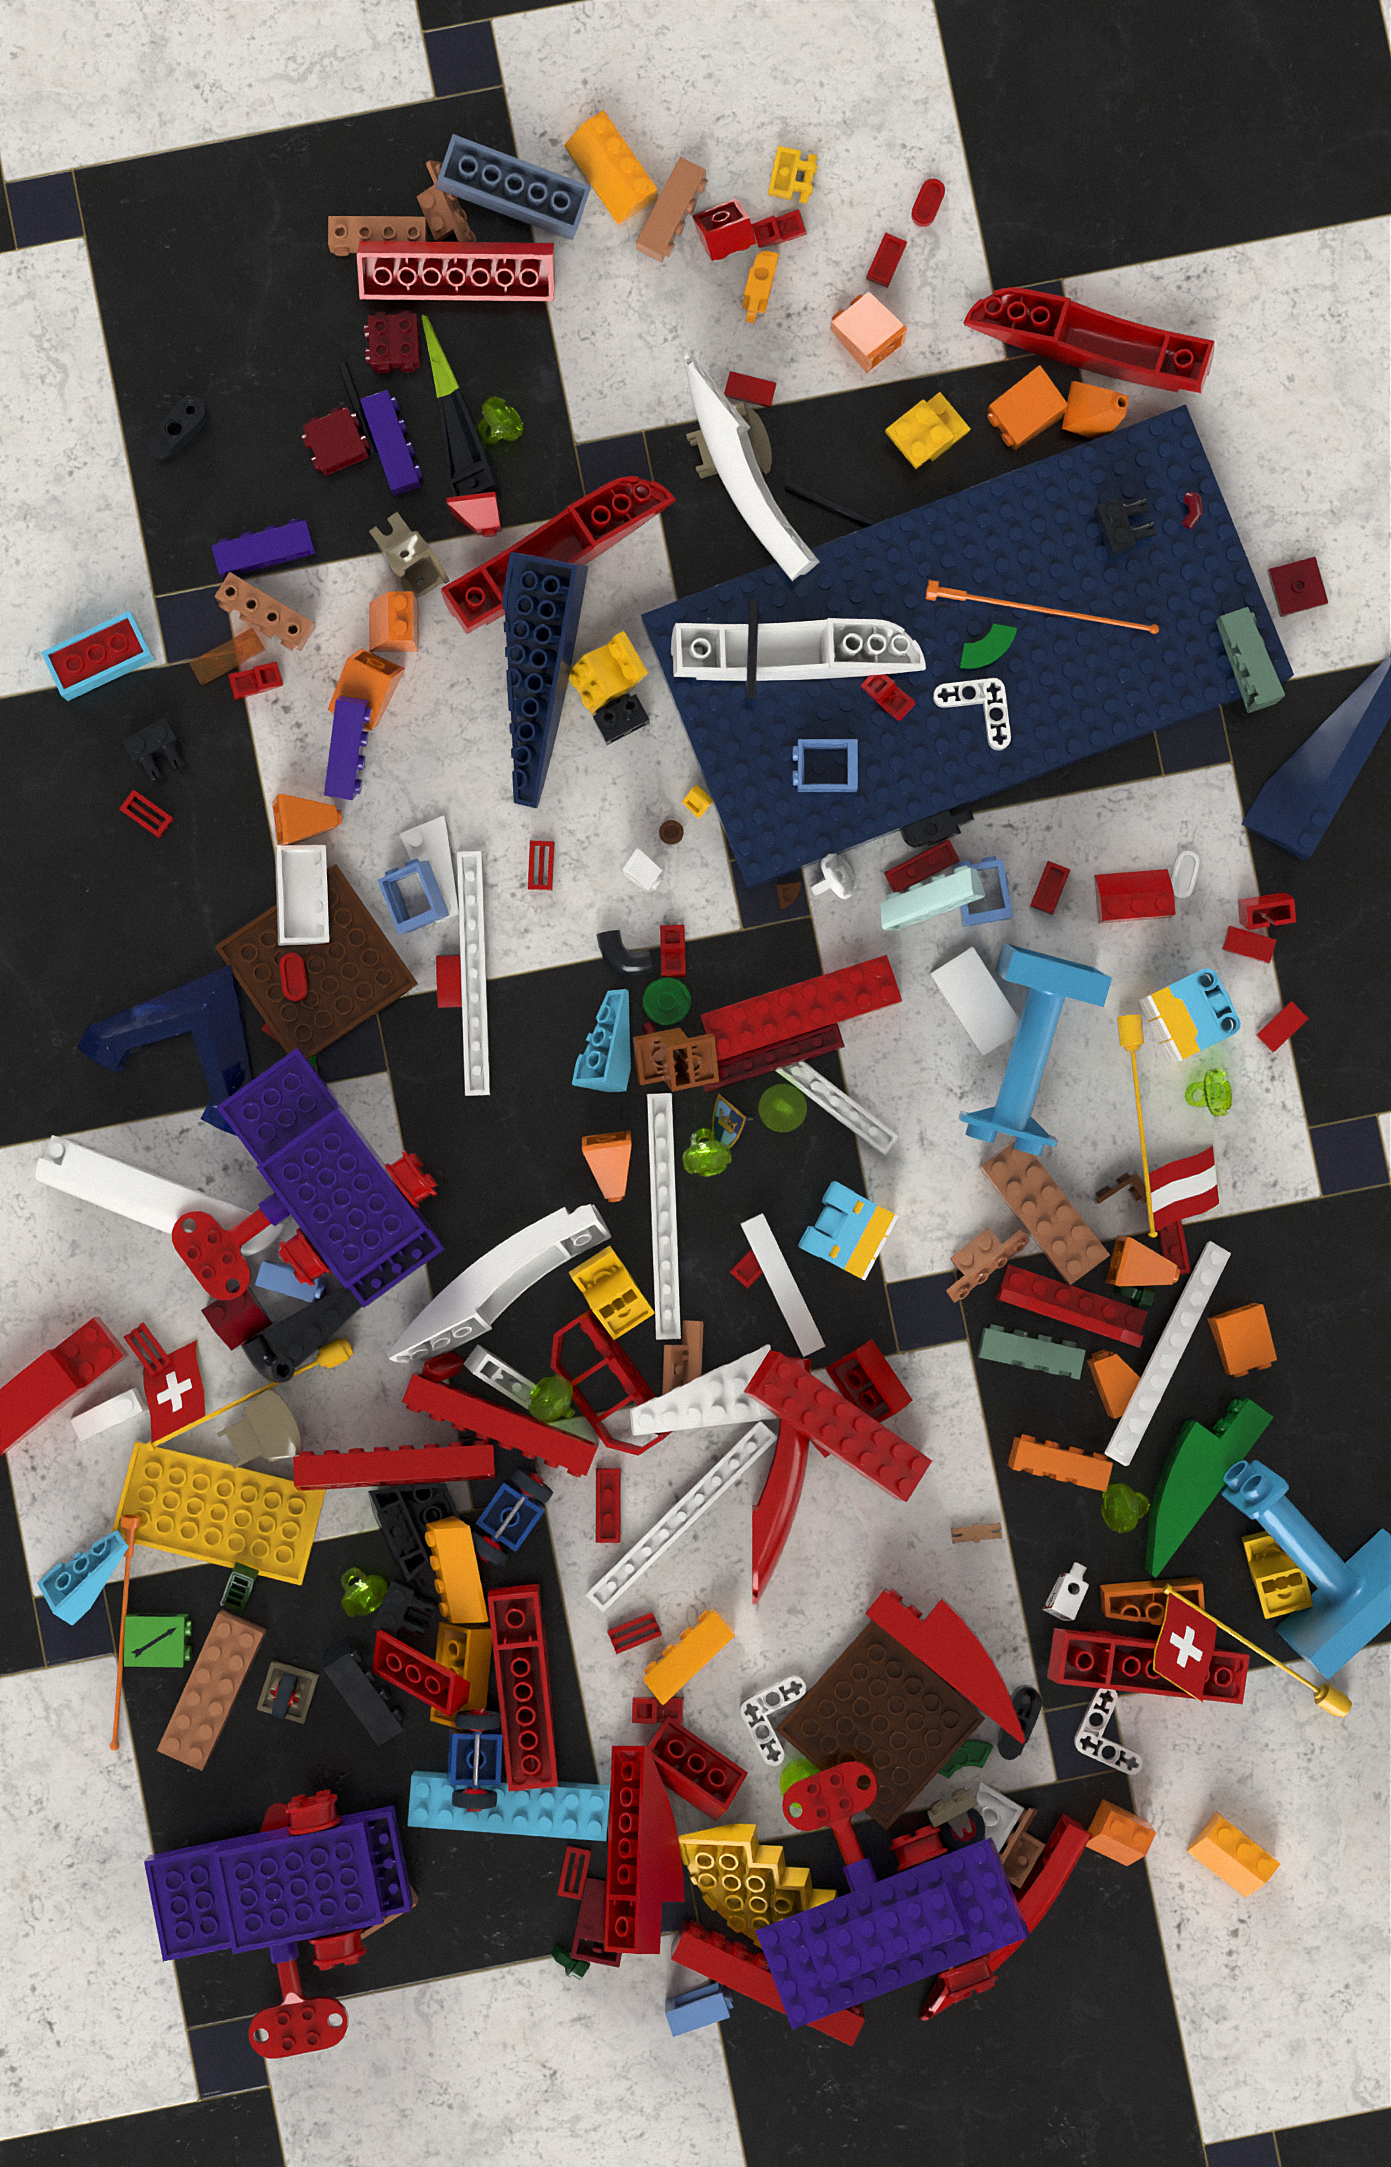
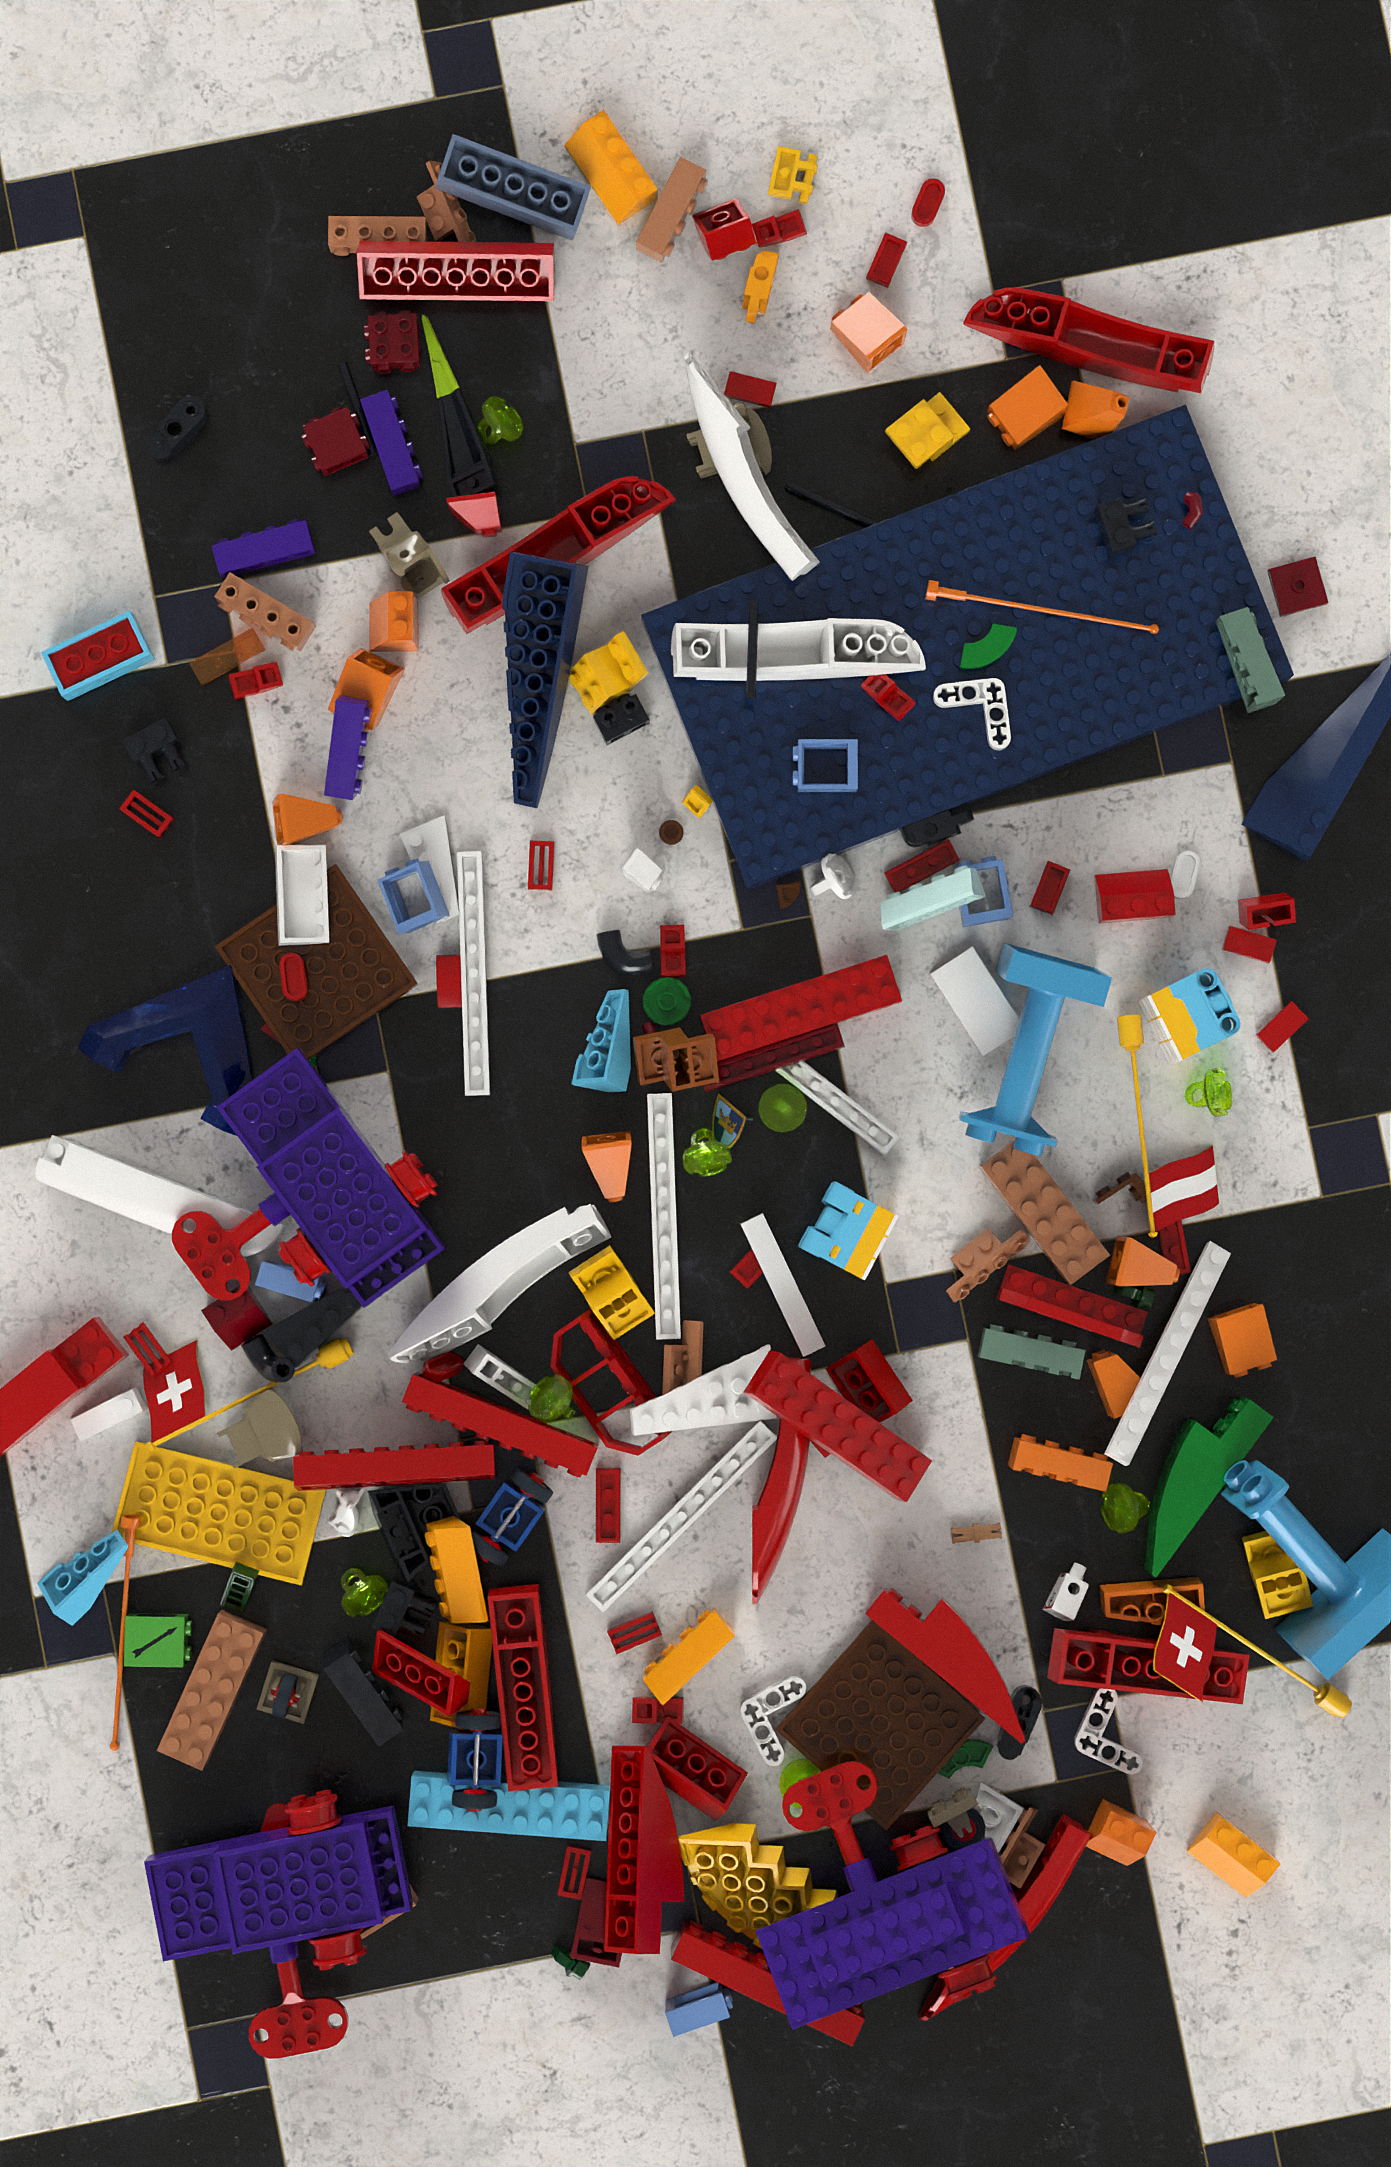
none -> white animal [328,1487,366,1537]

